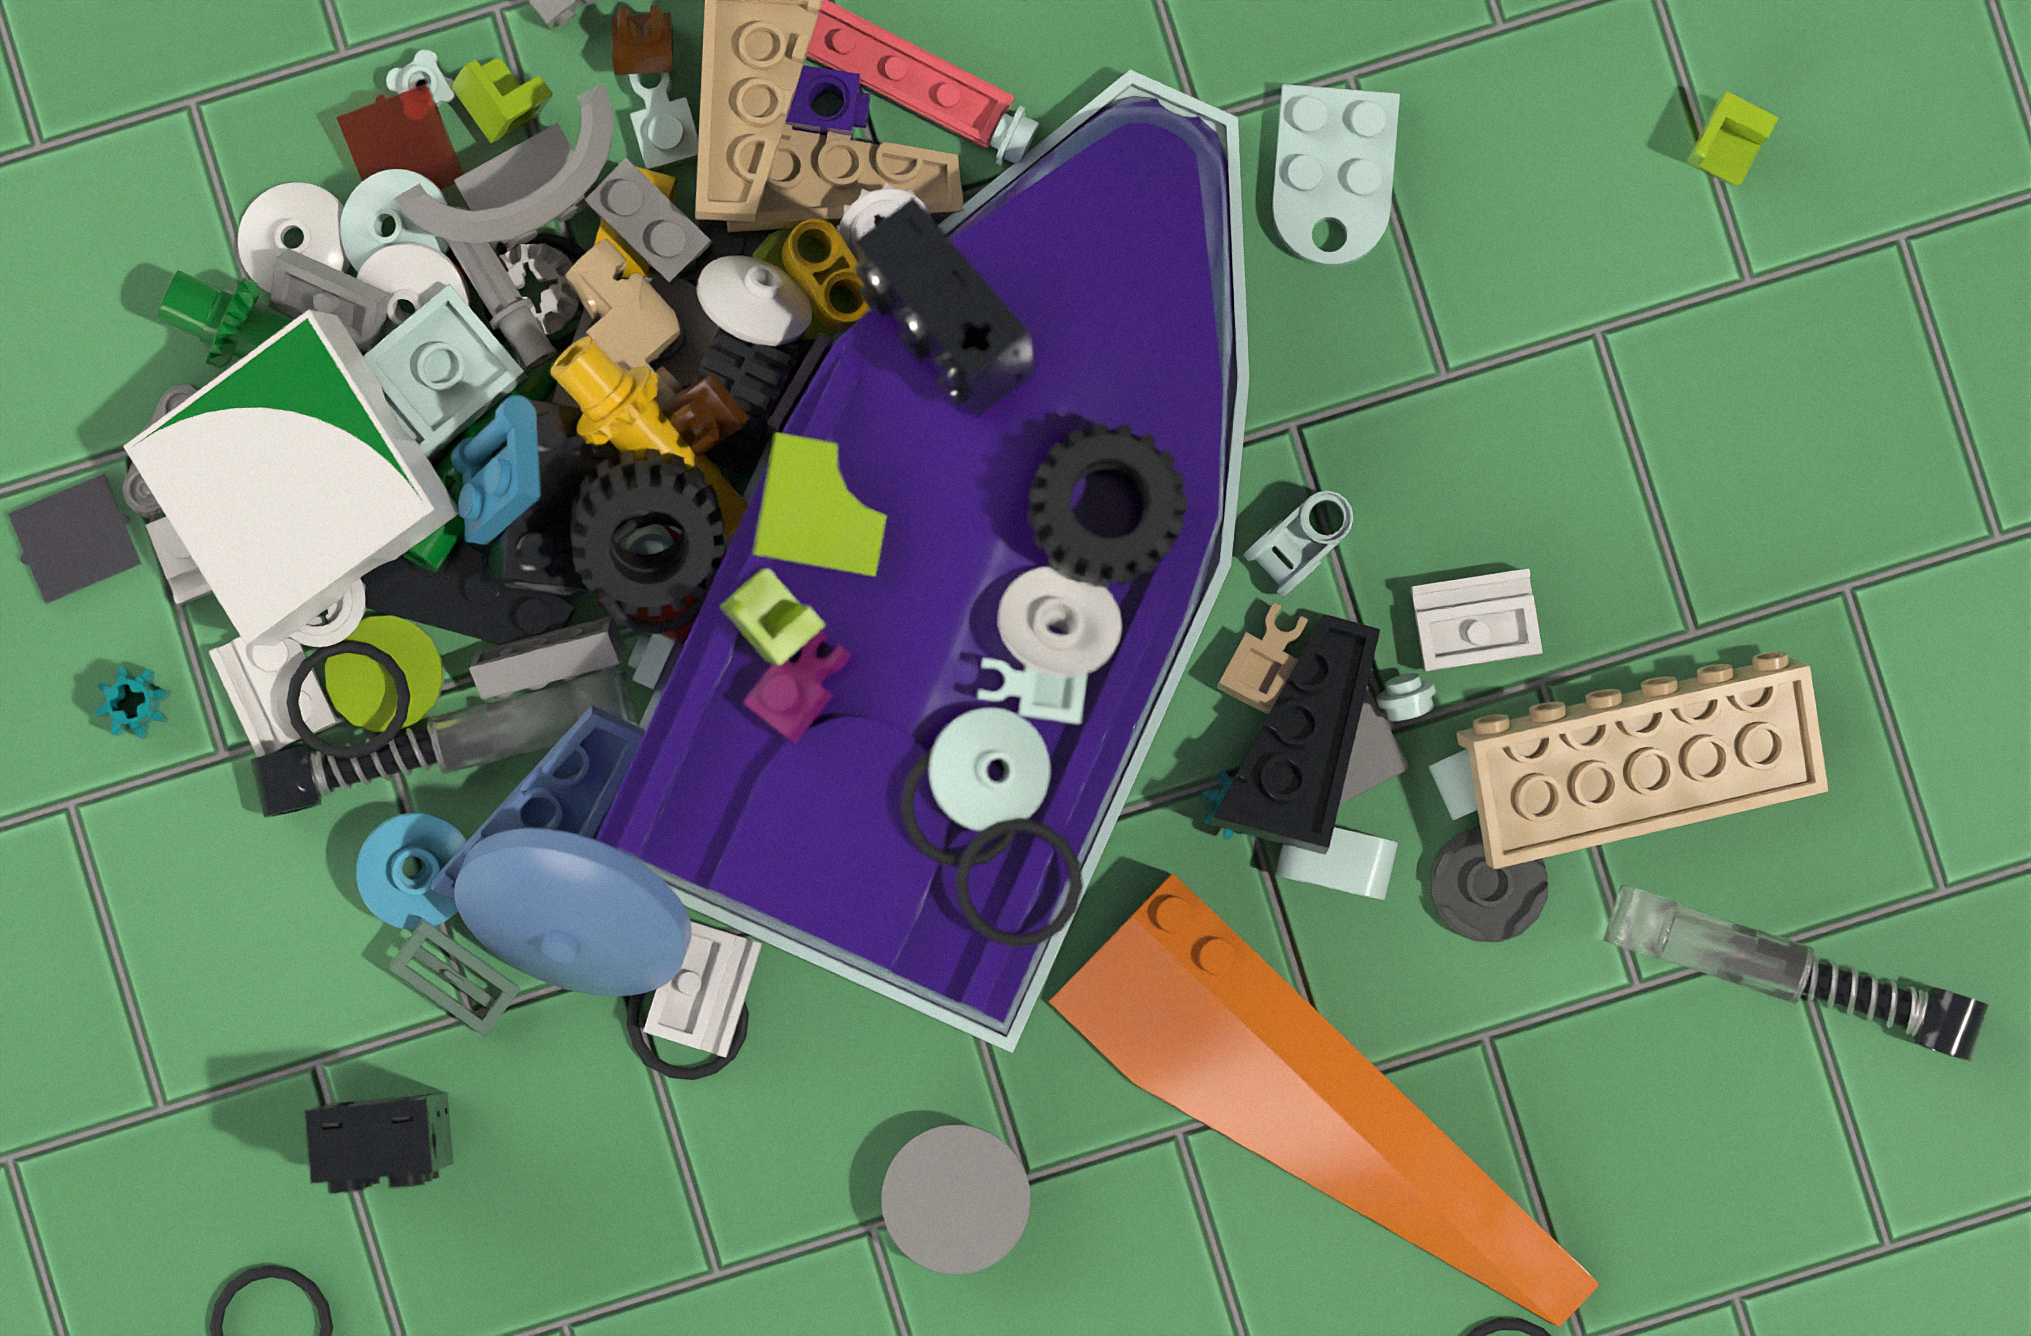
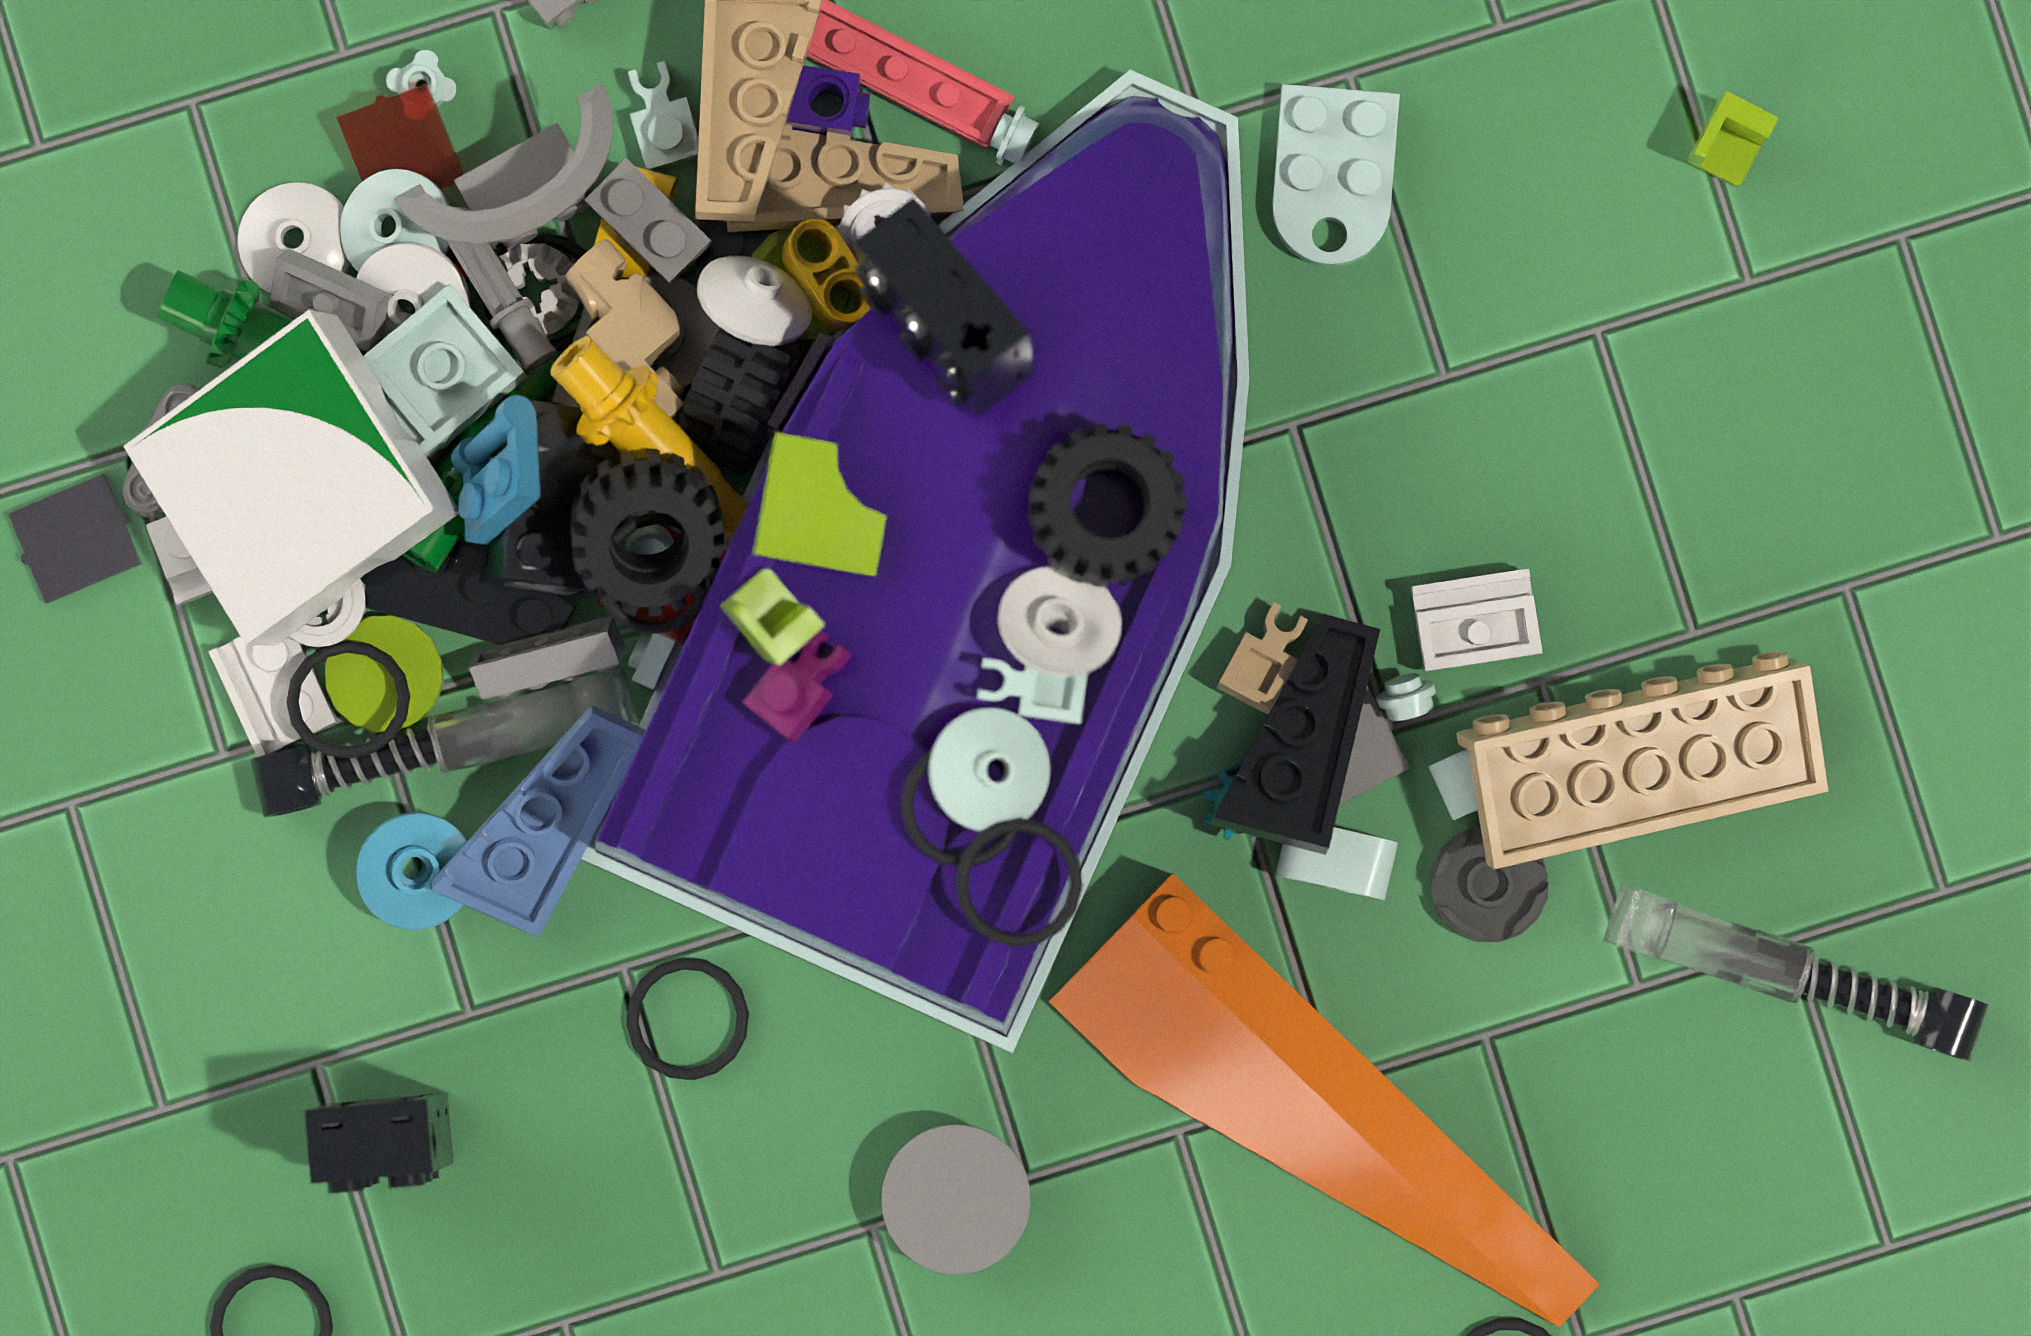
teal gear [95,666,171,739] -> none
sand green tile [388,918,520,1037] -> none
lime panel [451,58,553,144] -> none
medium blue dish [454,828,692,996] -> none
reddish brown tile [612,5,673,75] -> none
white plate [643,921,763,1058] -> none
reddish brown tile [661,371,749,457] -> none
light aqua piece [1243,491,1354,598] -> none

